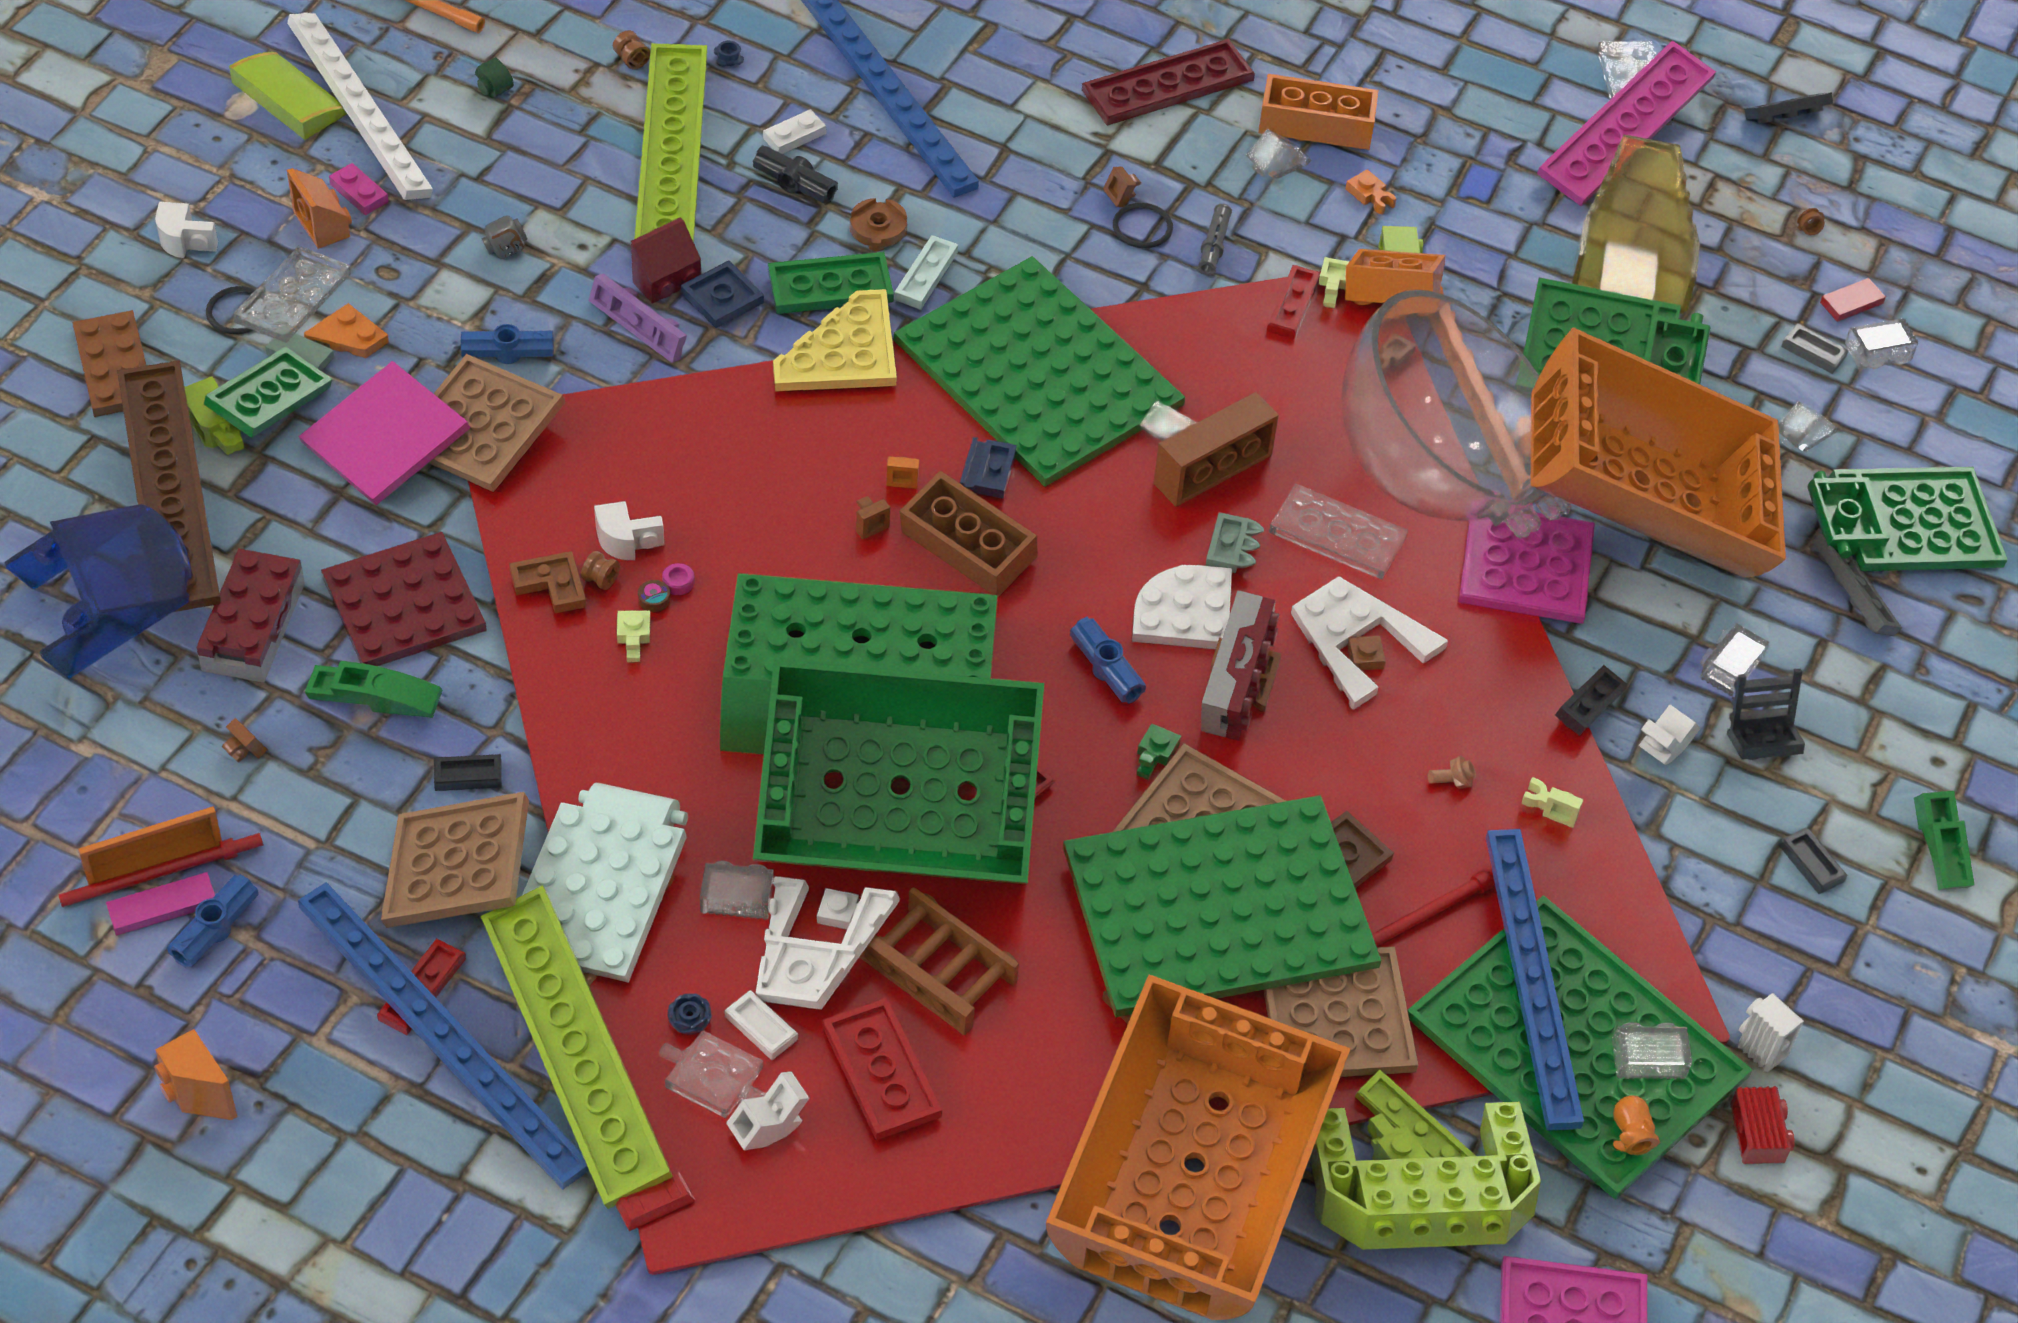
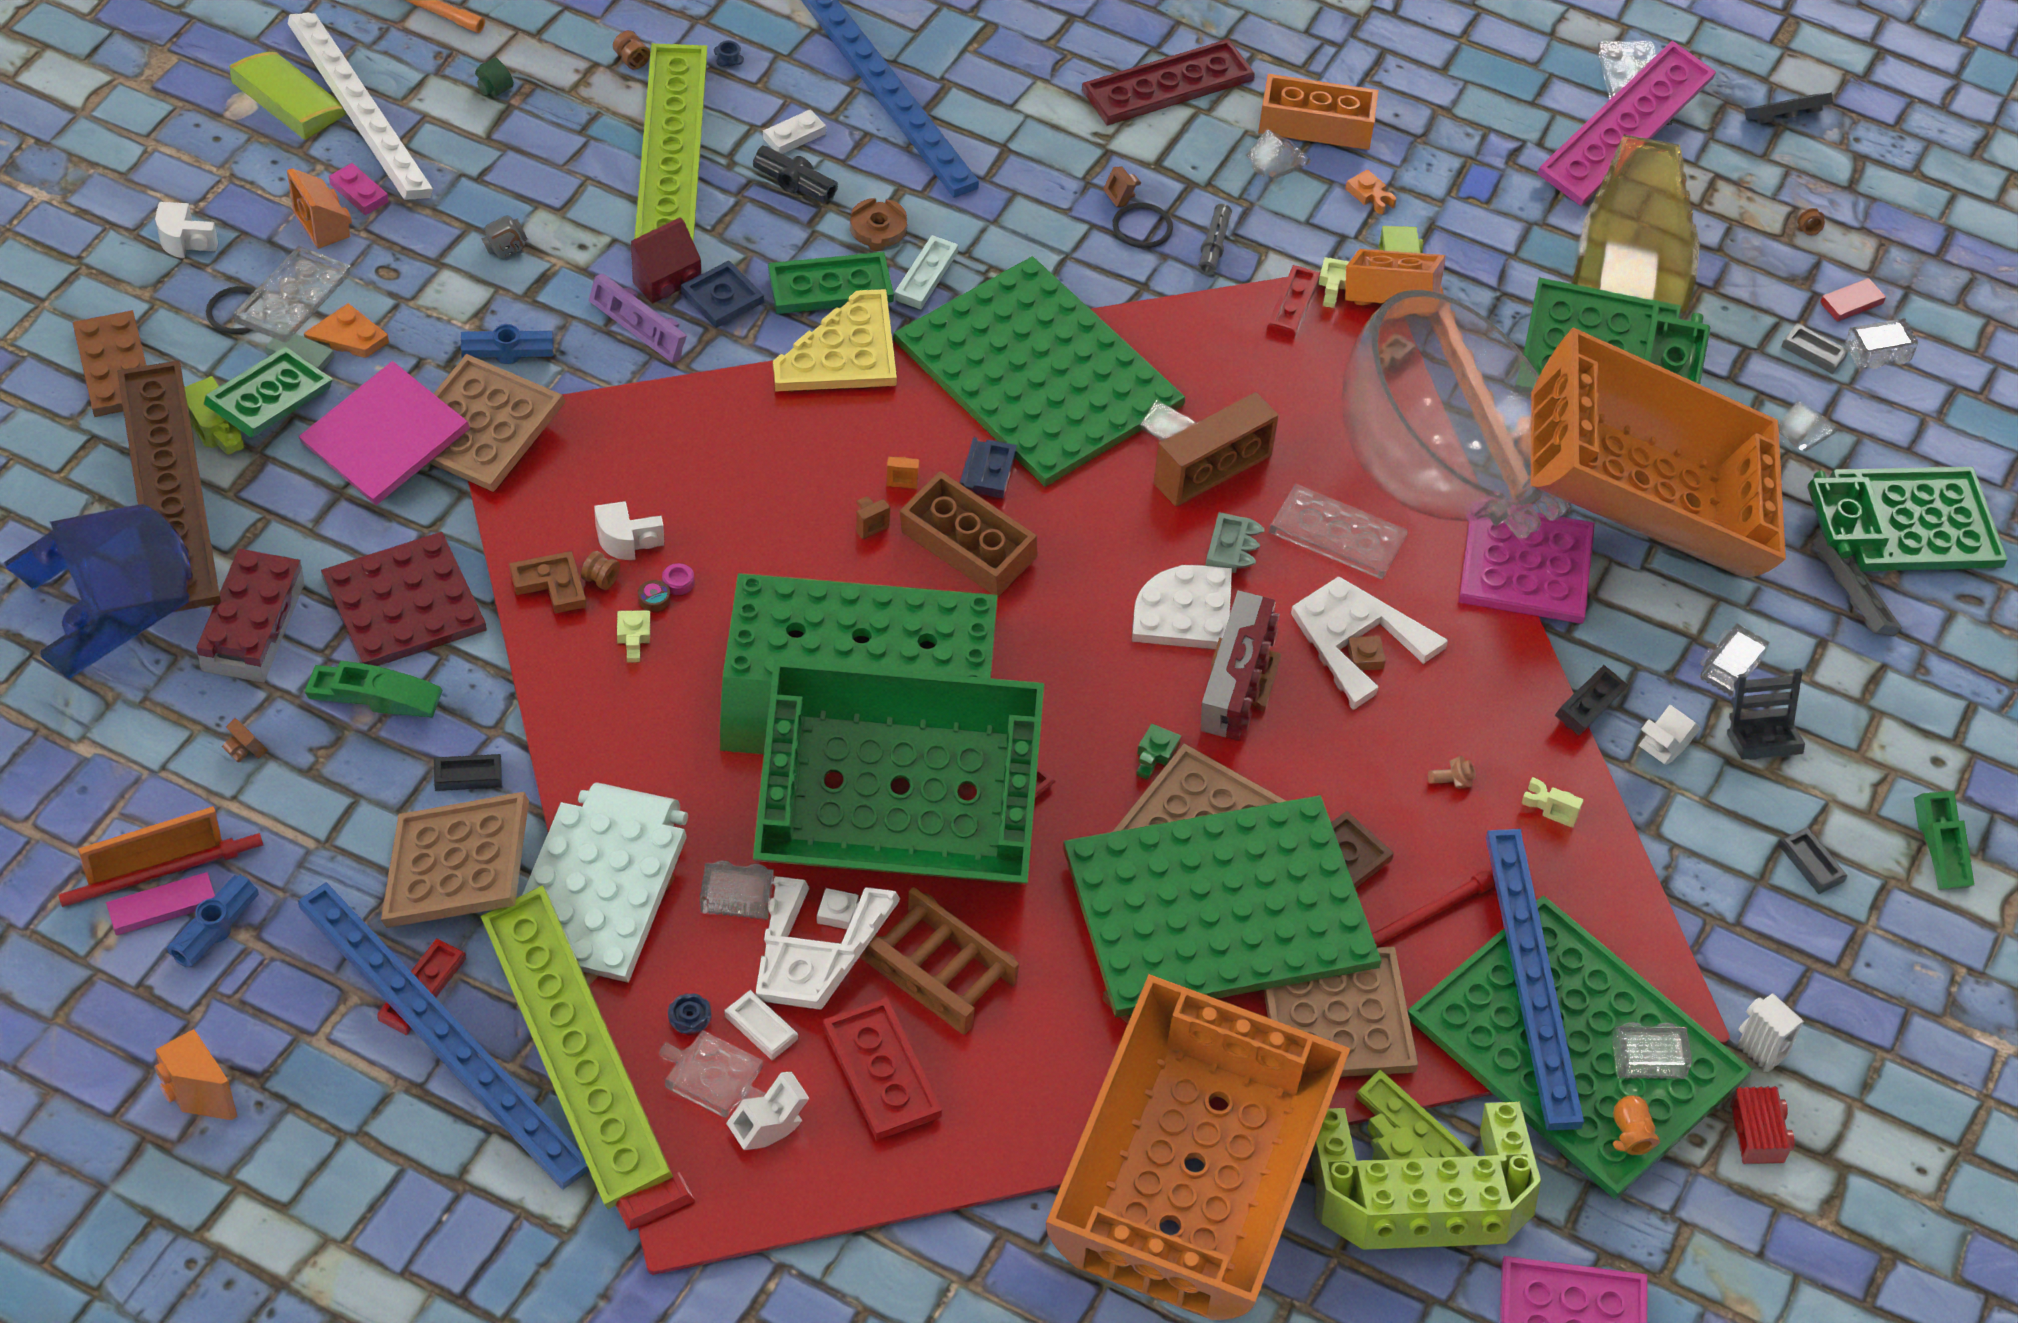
blue piece [1070,617,1146,704] -> none

